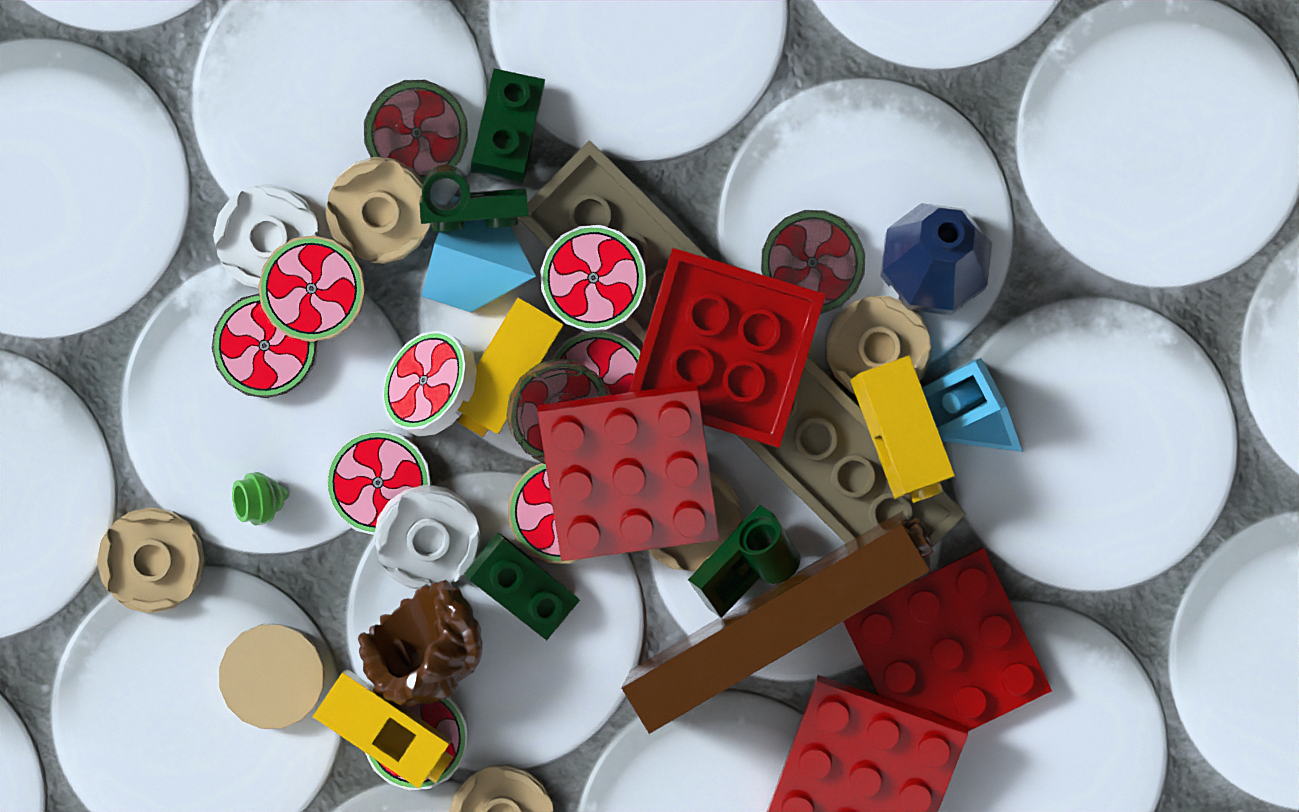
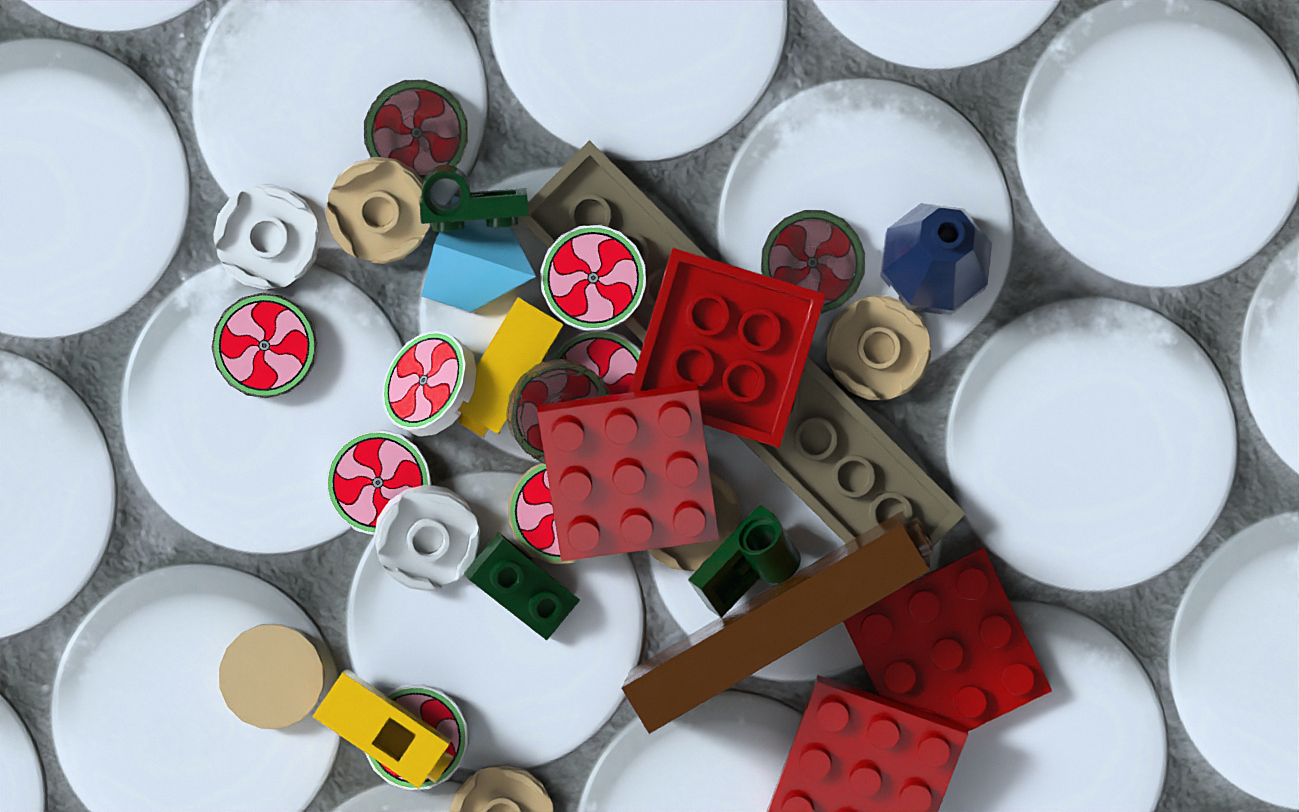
tan tile [97,507,205,613] -> none
bright green plate [232,472,290,526] -> none
tile [258,235,365,342] -> none
reddish brown hair [358,580,483,707] -> none
dark green plate [471,68,545,184] -> none
yellow brick [850,355,955,503] -> none
medium azure slope [922,358,1023,452] -> none

